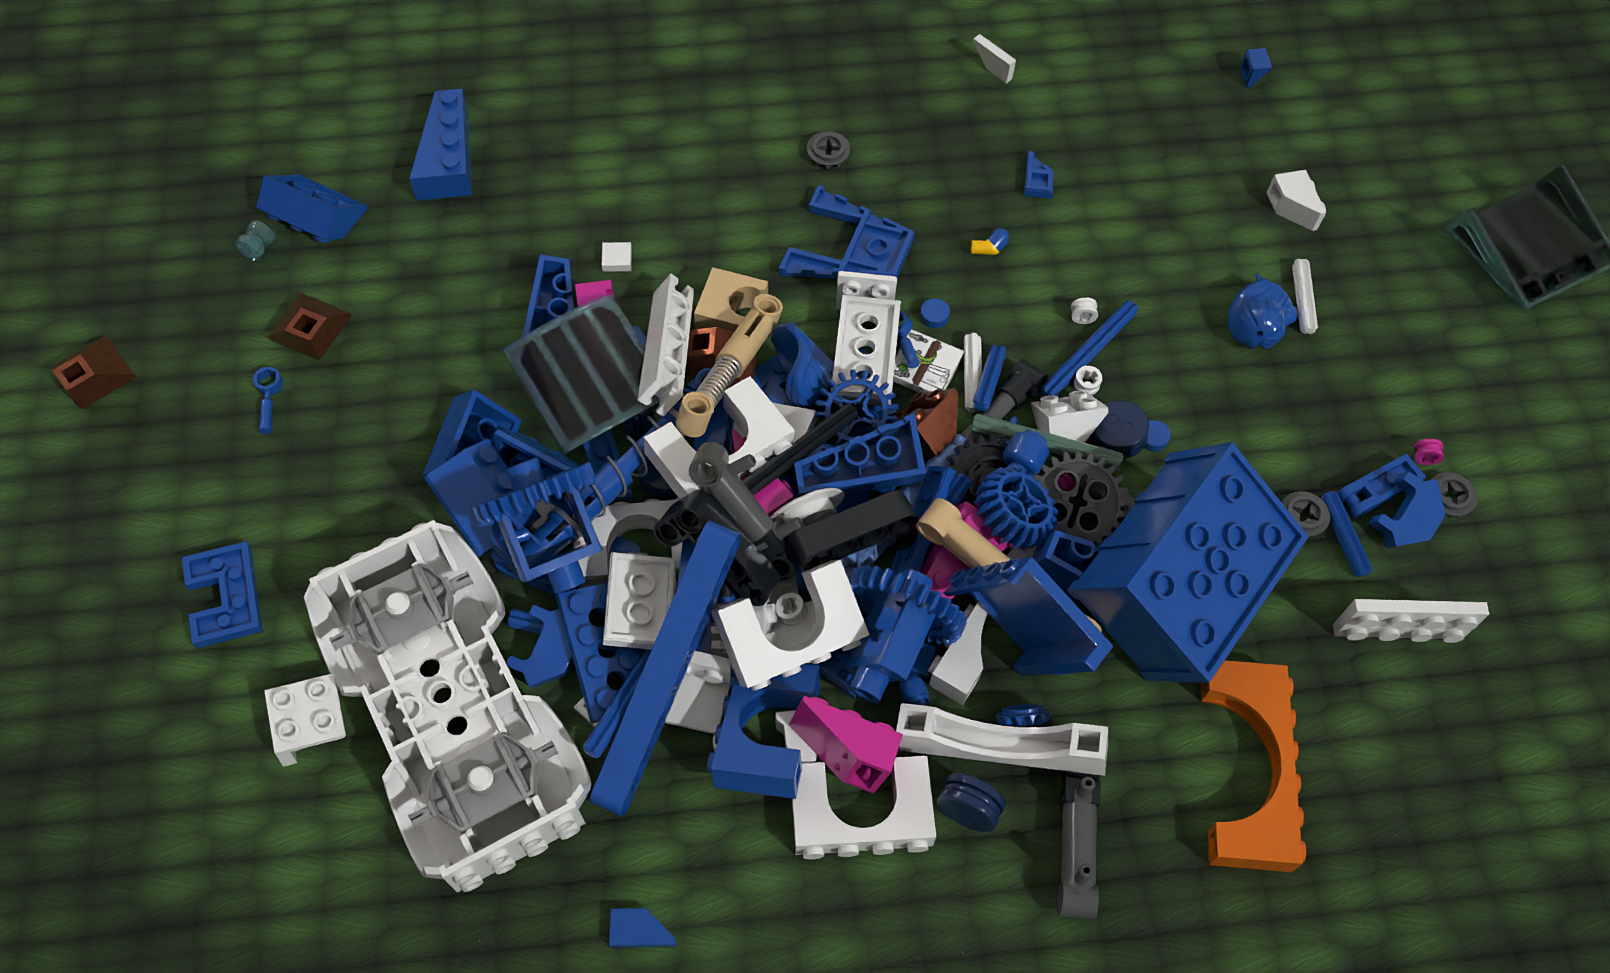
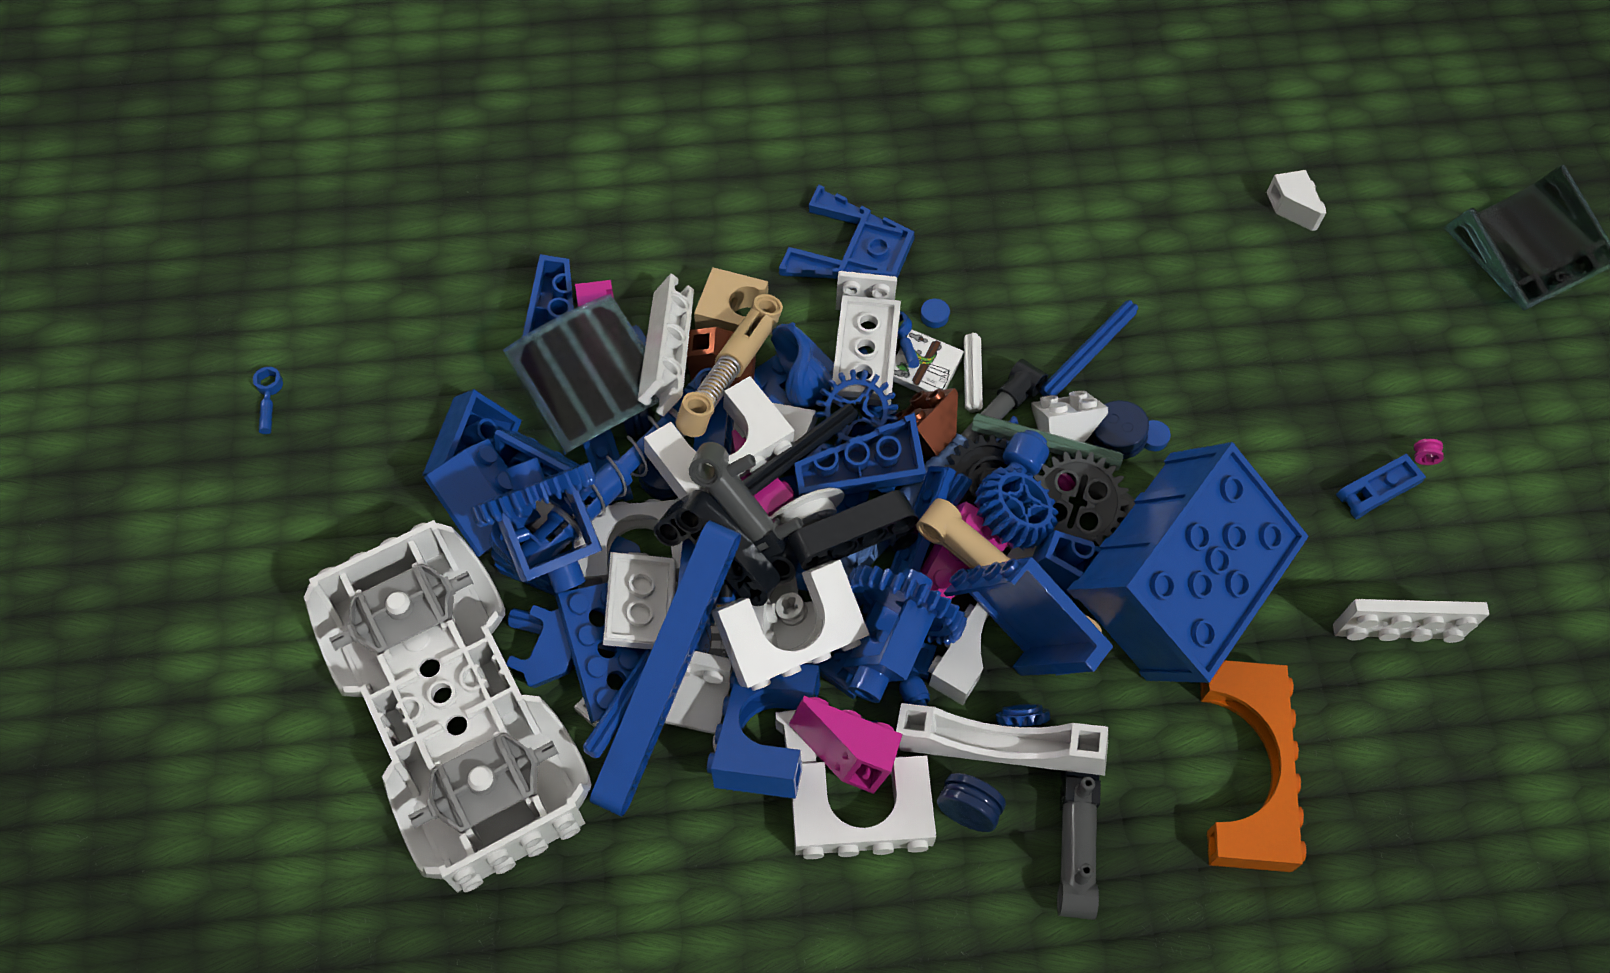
copper slope [51,335,136,409] -> none
blue plate [182,541,263,649] -> none
clear light blue wheel [235,220,276,261] -> none
blue slope [256,174,368,243] -> none
white bracket [264,674,346,767] -> none
copper slope [268,292,352,360] -> none
blue wedge [409,89,472,200] -> none
white tile [602,242,632,272] -> none
blue tile [609,908,677,948] -> none
dark grey gear [807,131,850,169] -> none
arm [971,228,1009,255] -> none
white tile [973,34,1016,84] -> none
blue axle [973,345,1006,411] -> none
blue tile [1024,151,1054,199] -> none
white bush [1071,298,1098,324] -> none
white bush [1073,366,1102,395] -> none
blue piece [1228,273,1298,349] -> none
blue slope [1239,48,1272,88] -> none
dark grey gear [1282,492,1330,538] -> none
white axle [1292,259,1318,334] -> none
blue axle [1320,491,1373,577] -> none
blue piece [1369,472,1446,548] -> none
dark grey gear [1431,472,1478,519] -> none

